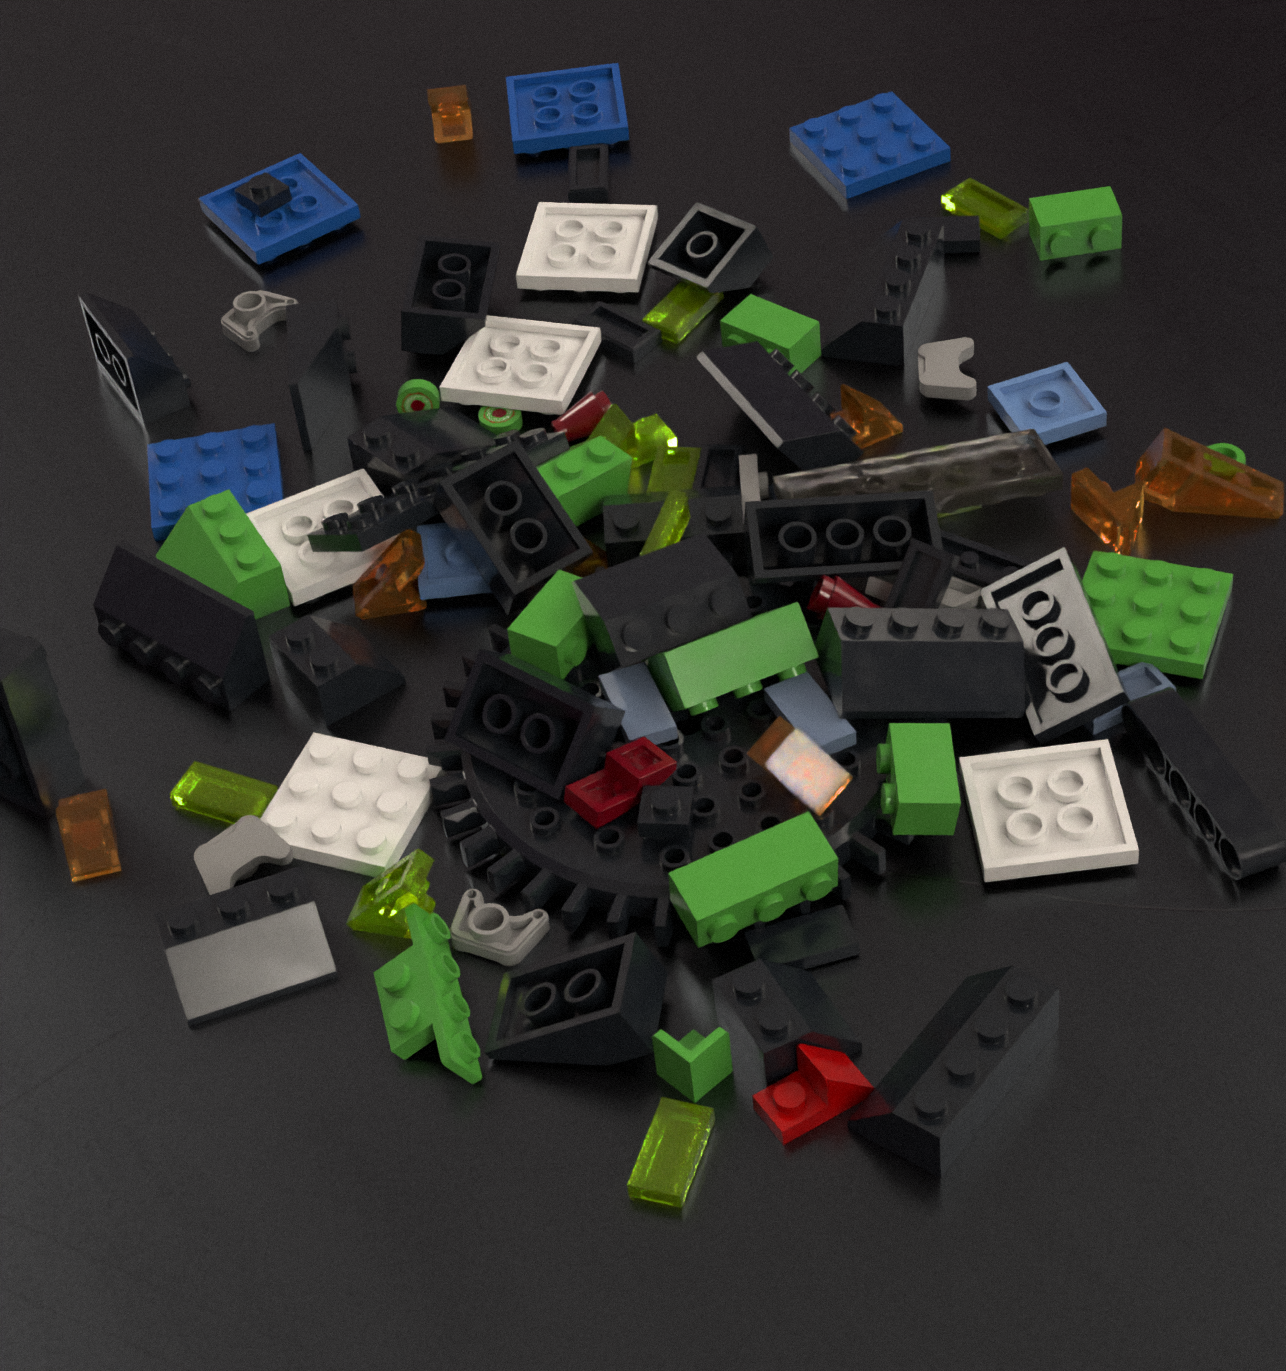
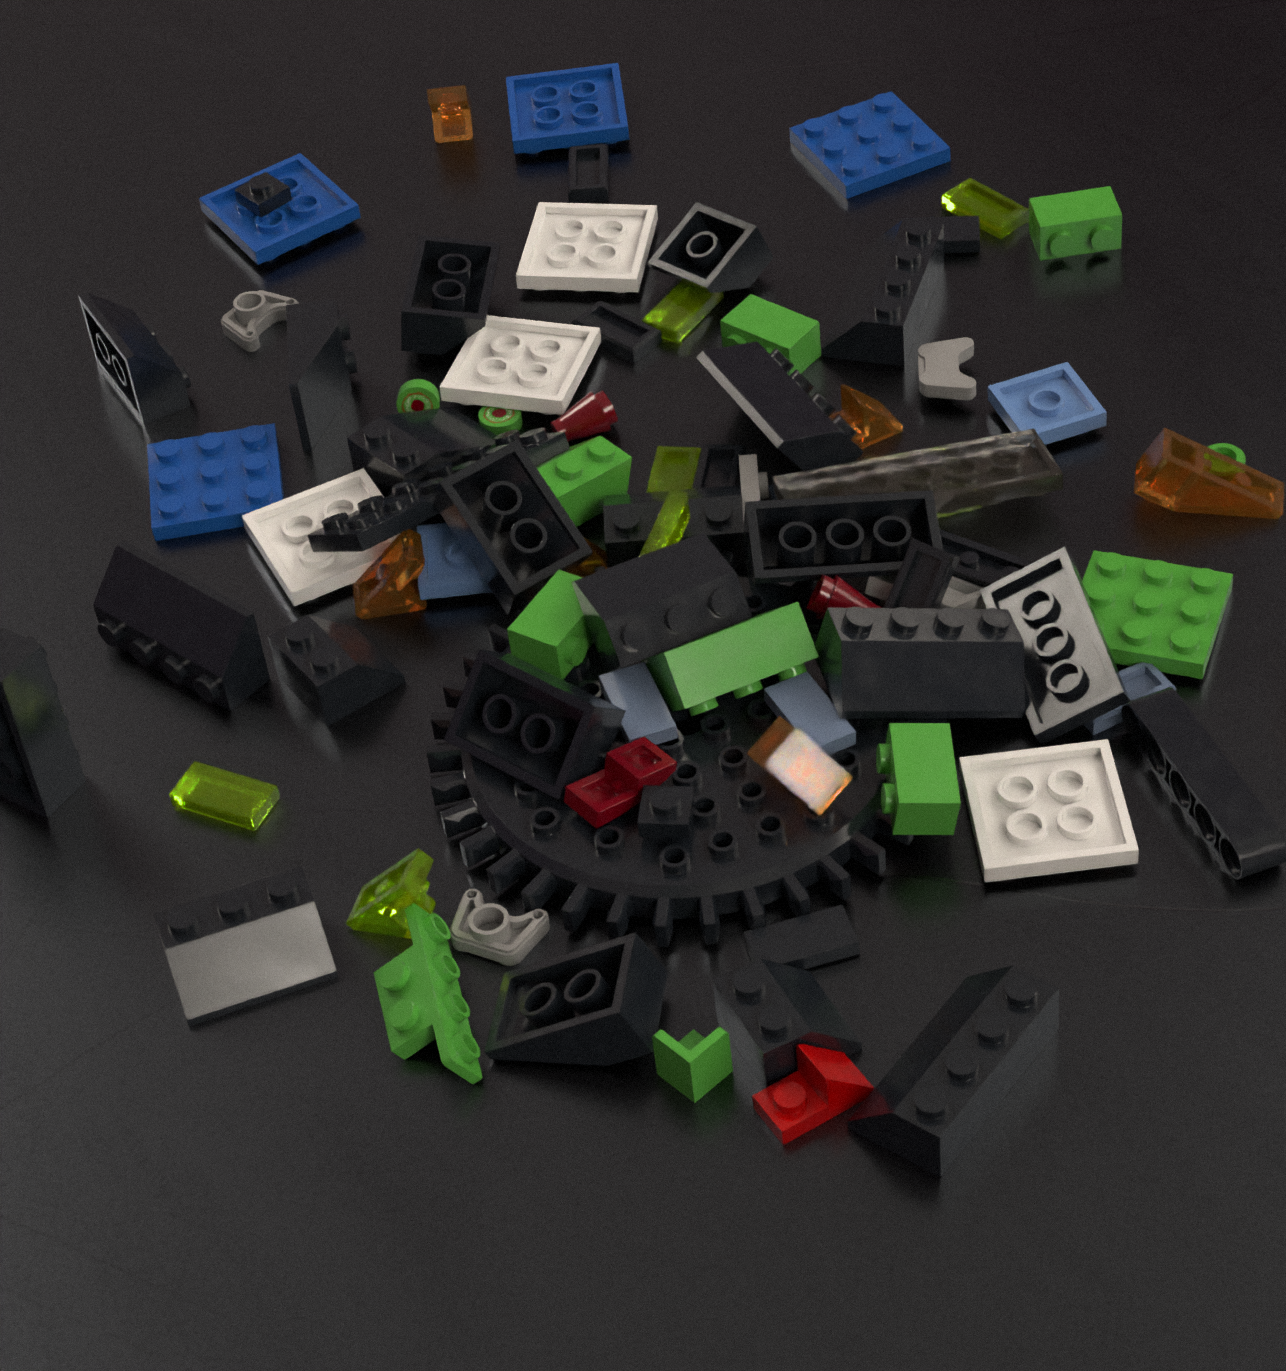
clear orange slope [56,788,122,882] -> none
bright green slope [156,489,290,620] -> none
light grey piece [194,815,293,895] -> none
white plate [260,732,447,880] -> none
clear neon green slope [587,404,678,469] -> none
clear neon green tile [627,1097,715,1208] -> none
bright green brick [668,811,838,948] -> none
clear orange slope [1071,467,1145,556] -> none

